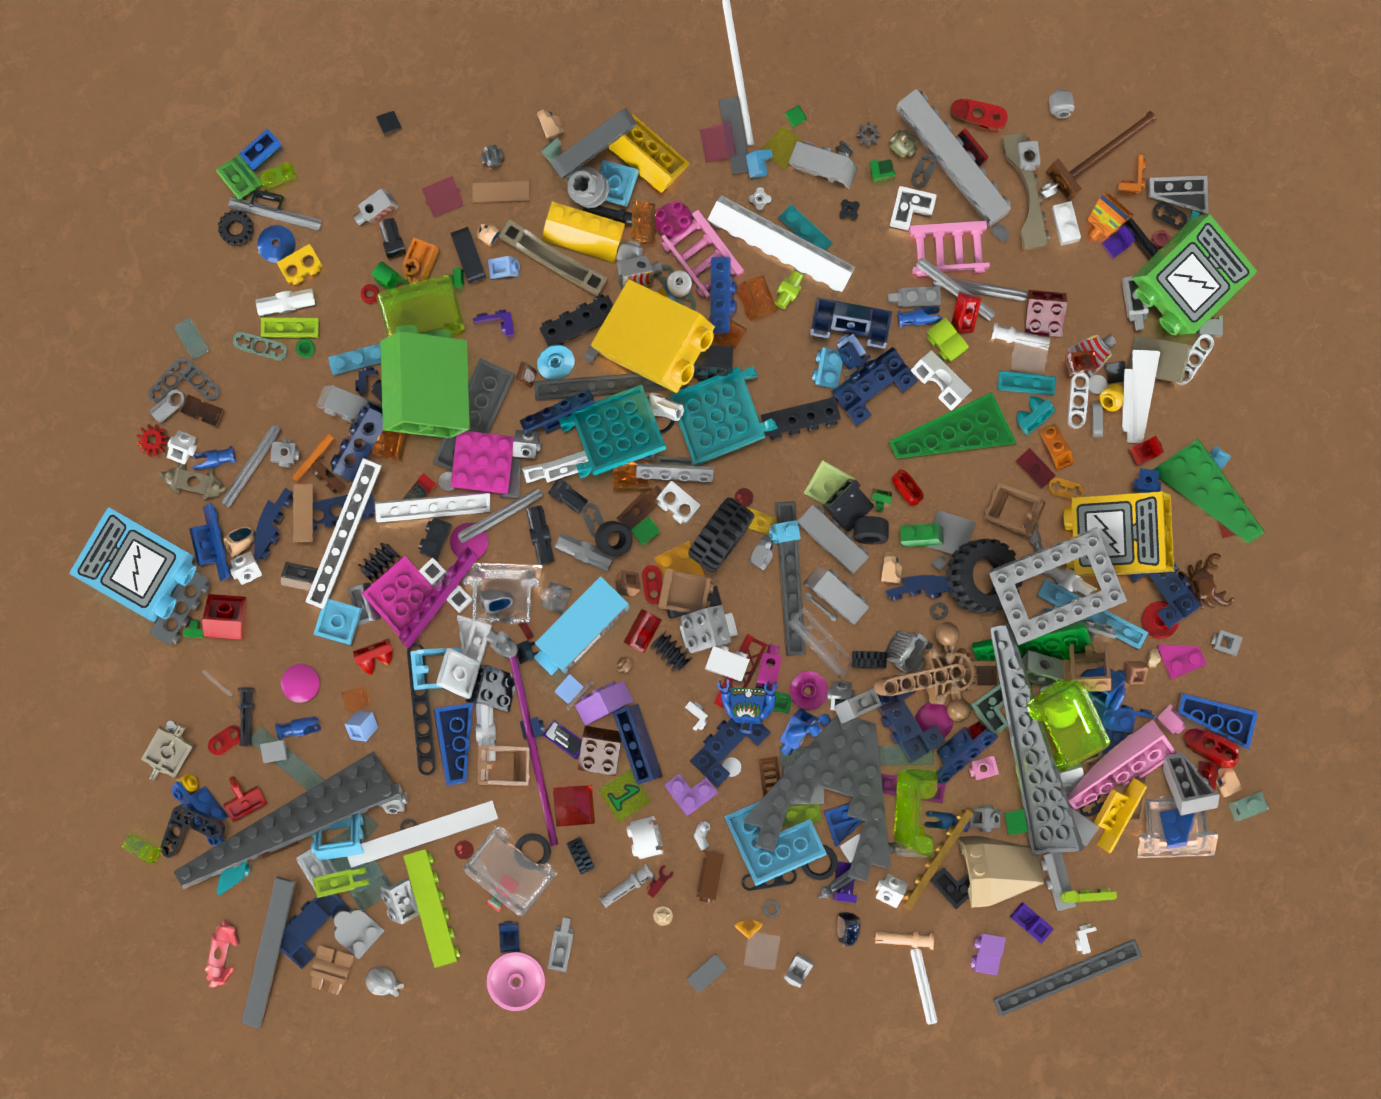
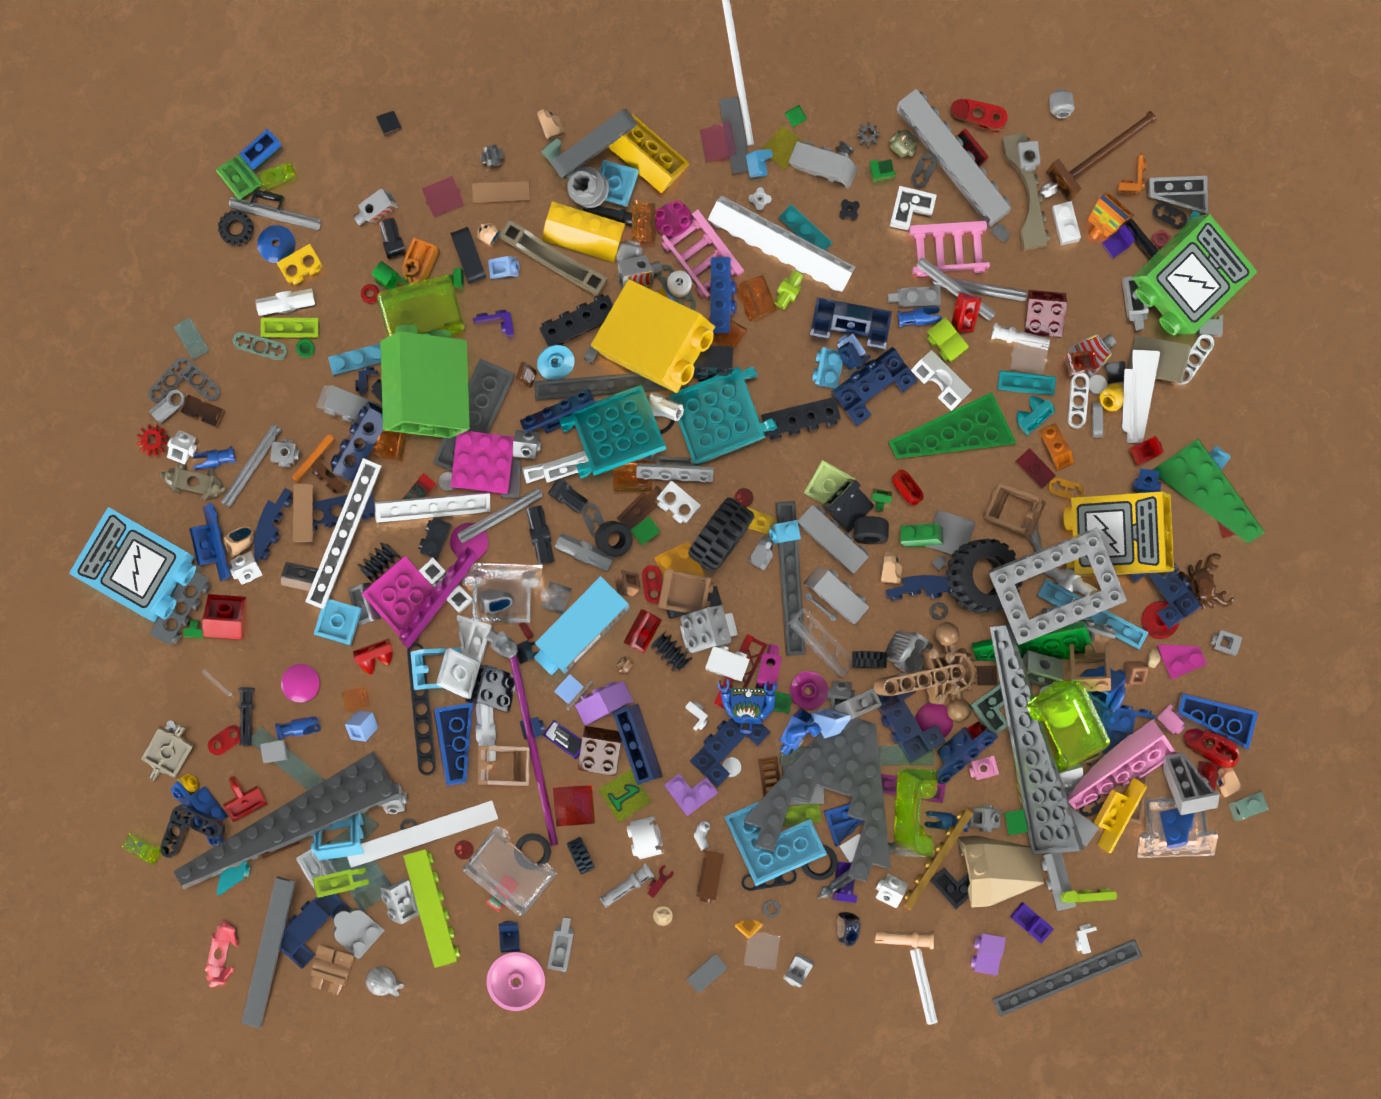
none -> light blue slope [811,708,851,738]

